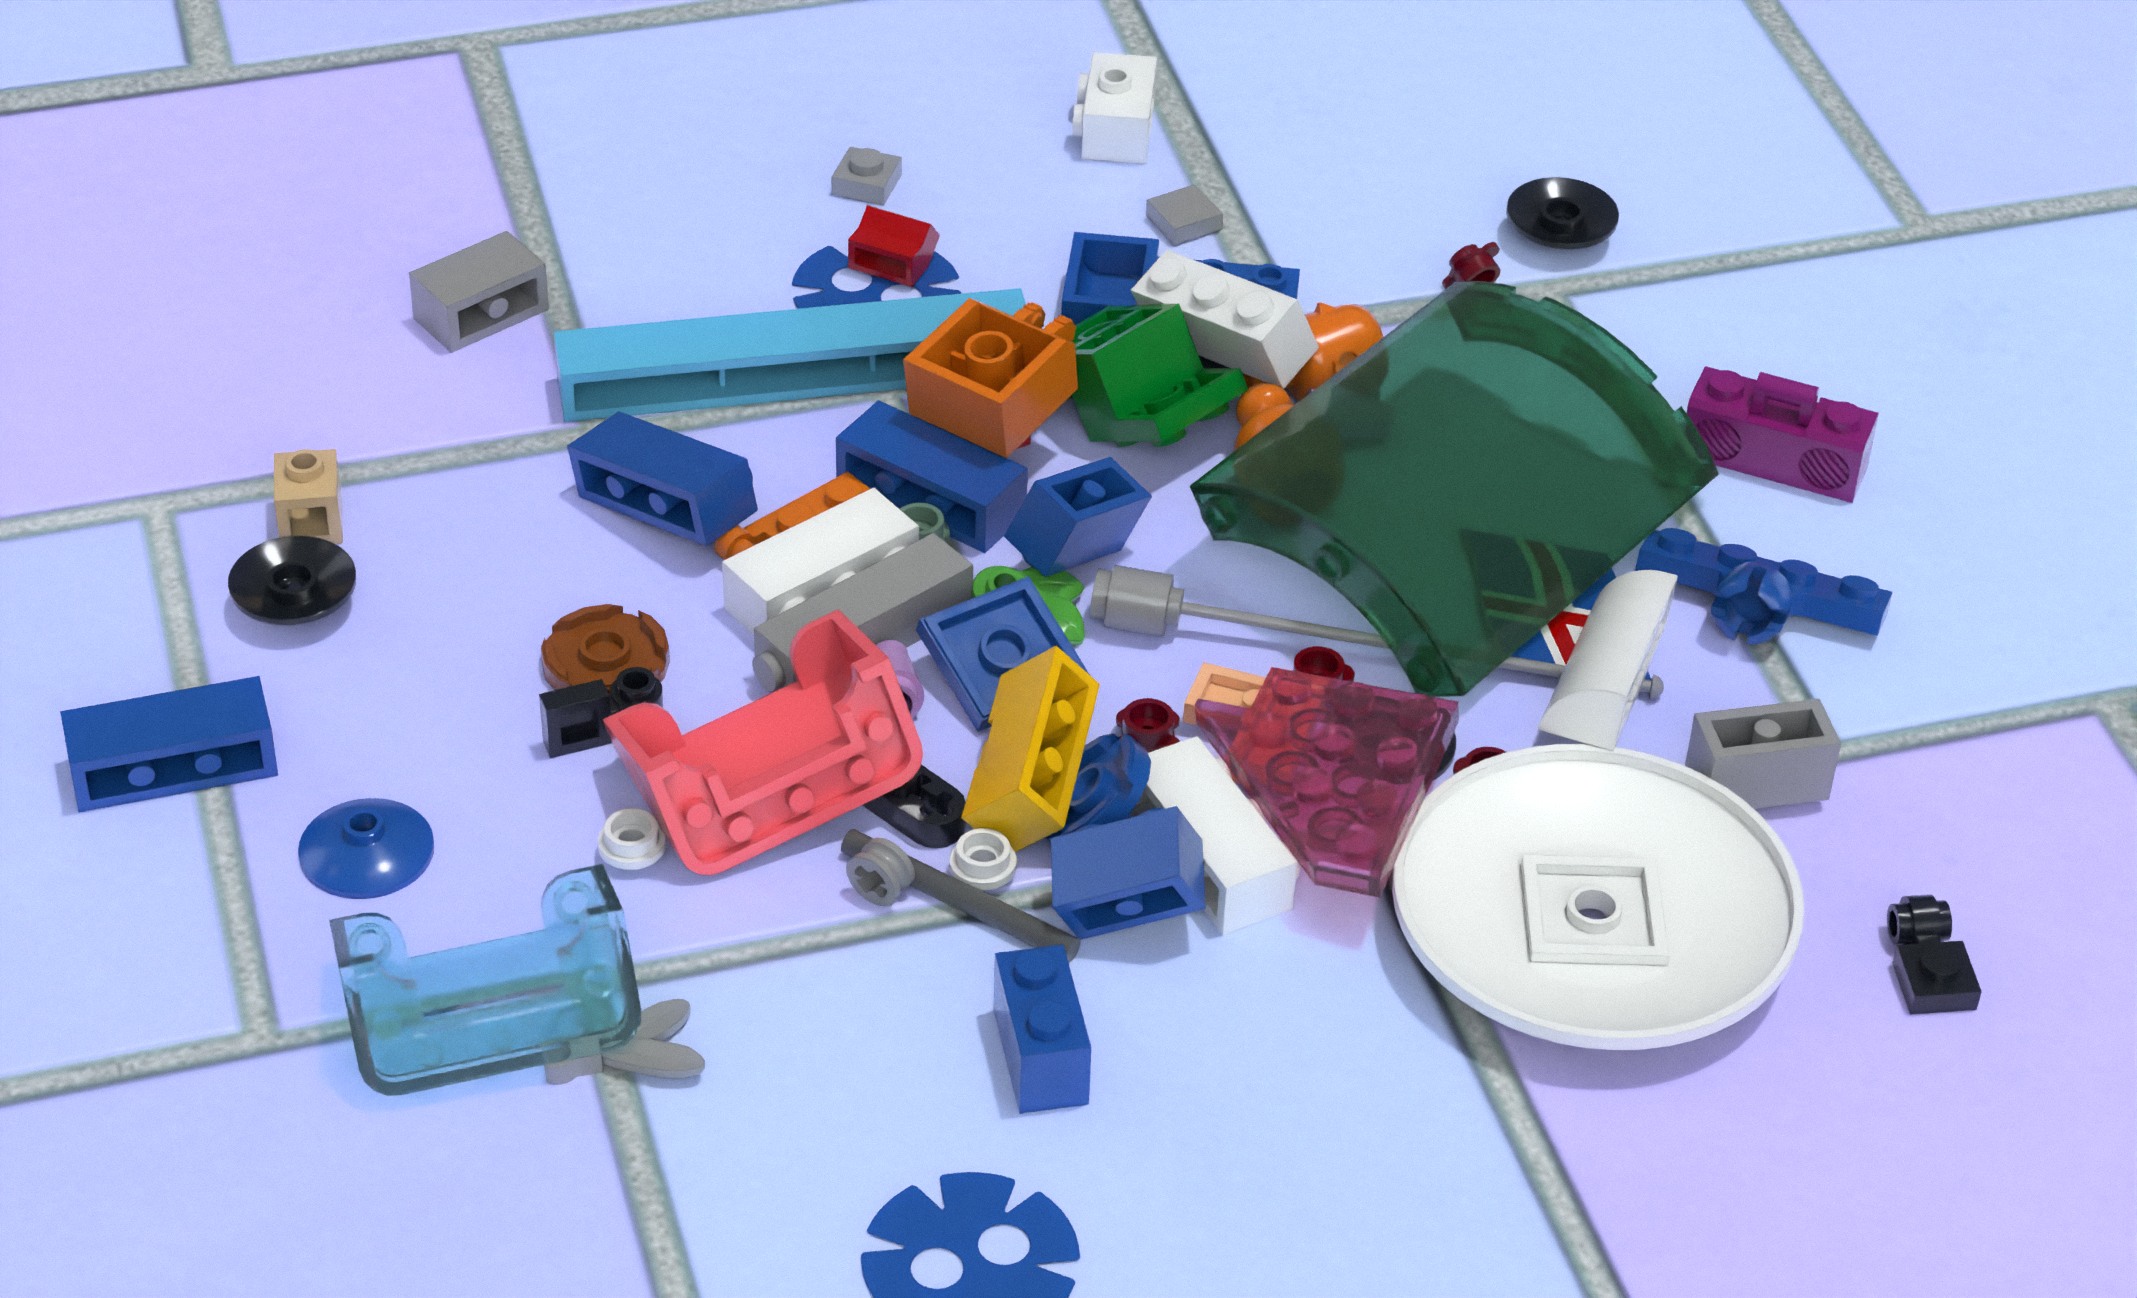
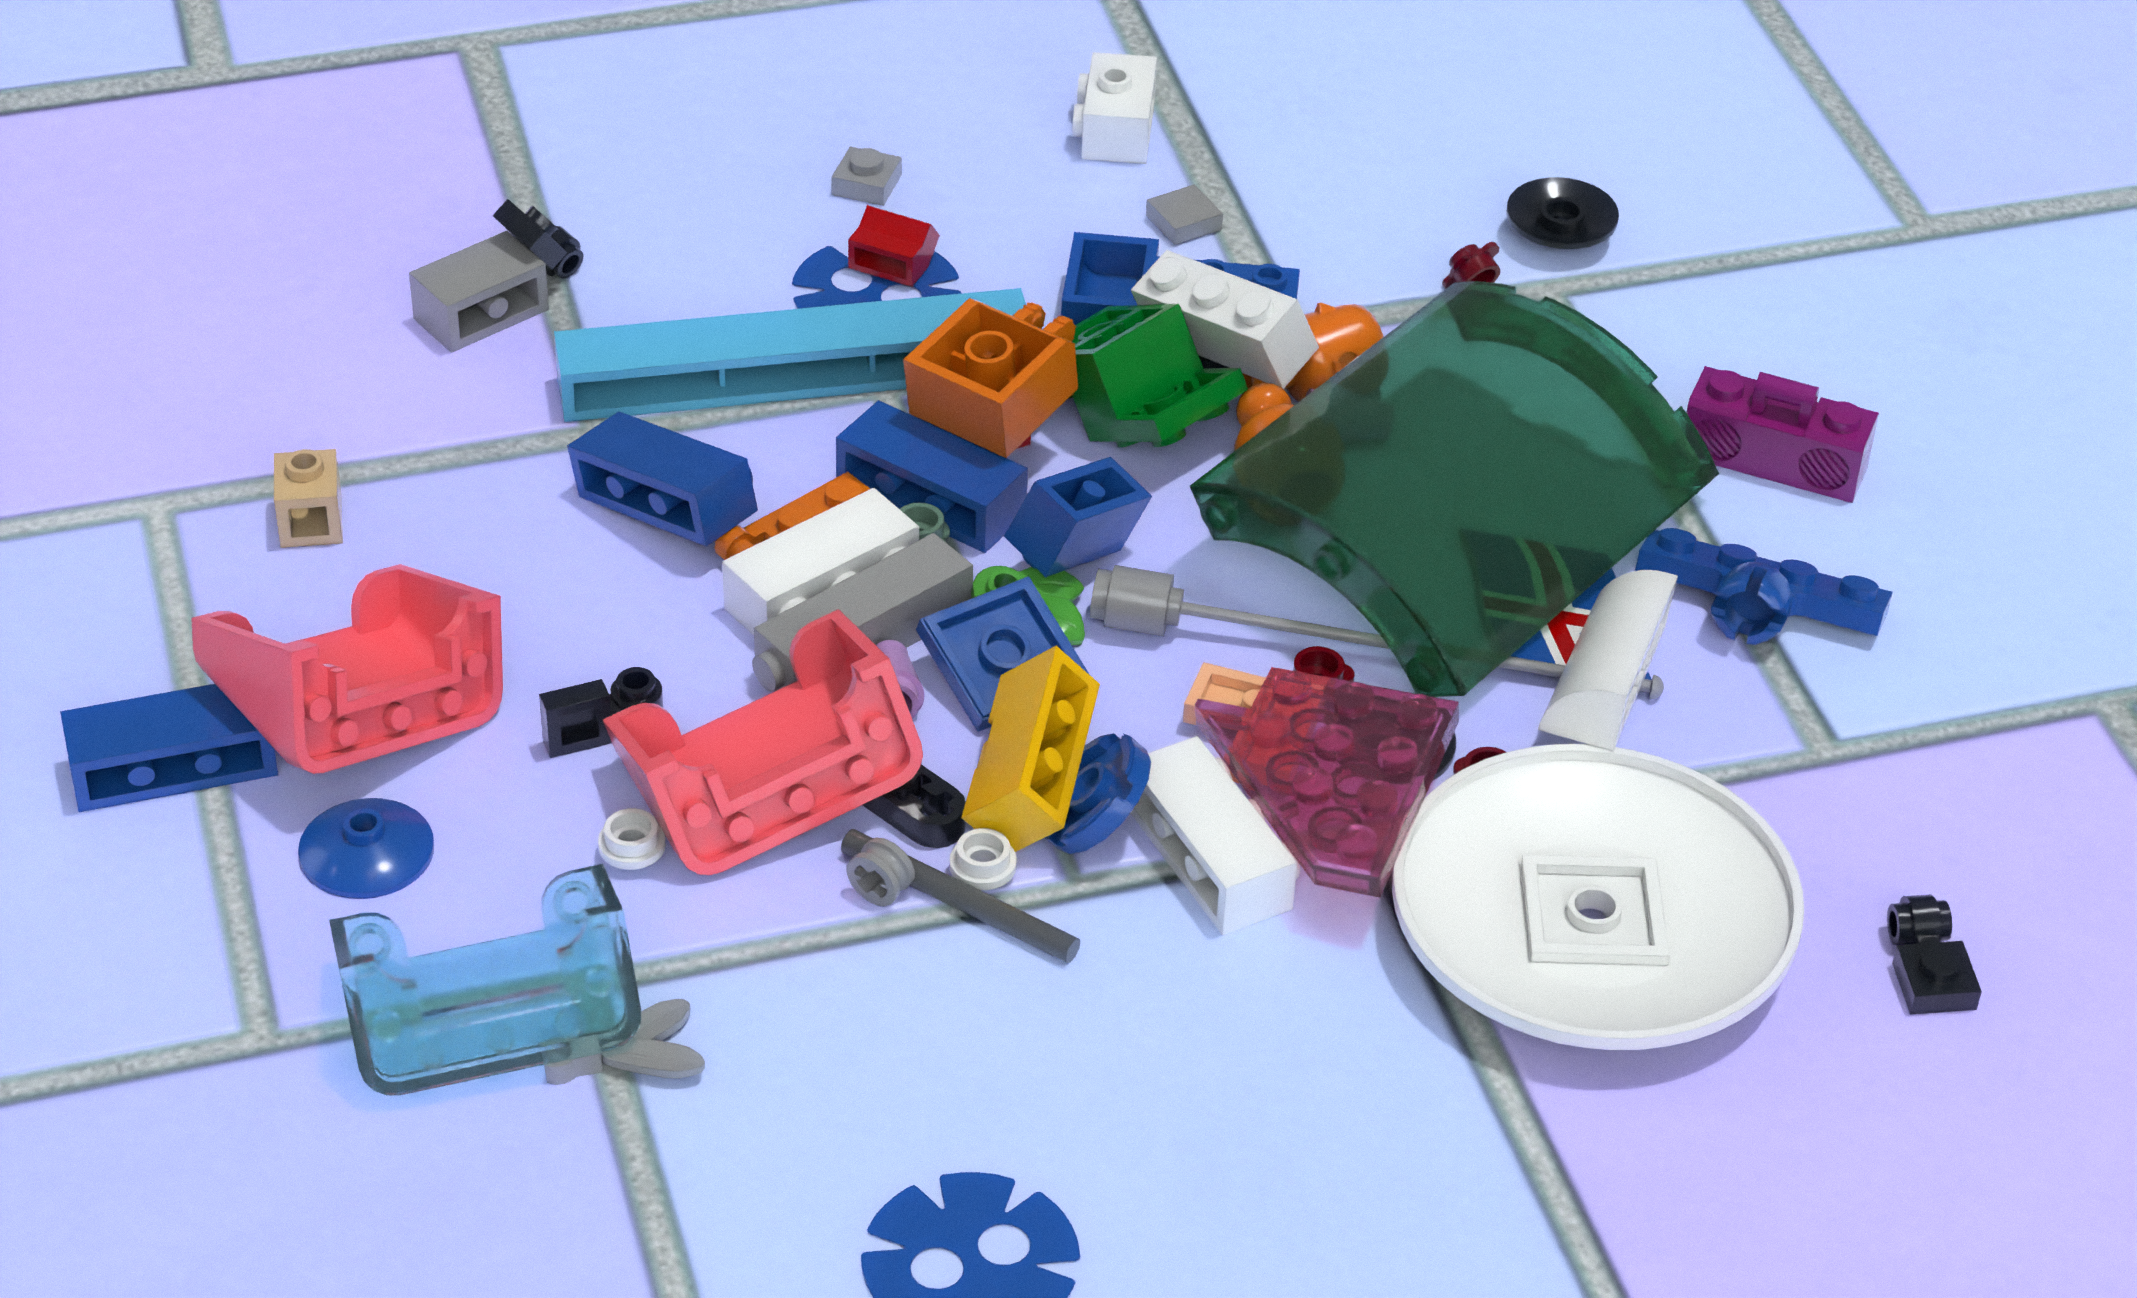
black dish [228,536,357,625] -> none
dark orange tile [541,604,670,694] -> none
blue brick [993,944,1092,1114] -> none
blue brick [1051,806,1206,940] -> none
dark red plate [1116,698,1180,753] -> none
light grey brick [1685,699,1841,809] -> none
none -> coral windscreen [191,564,503,774]
none -> black plate [492,199,584,278]

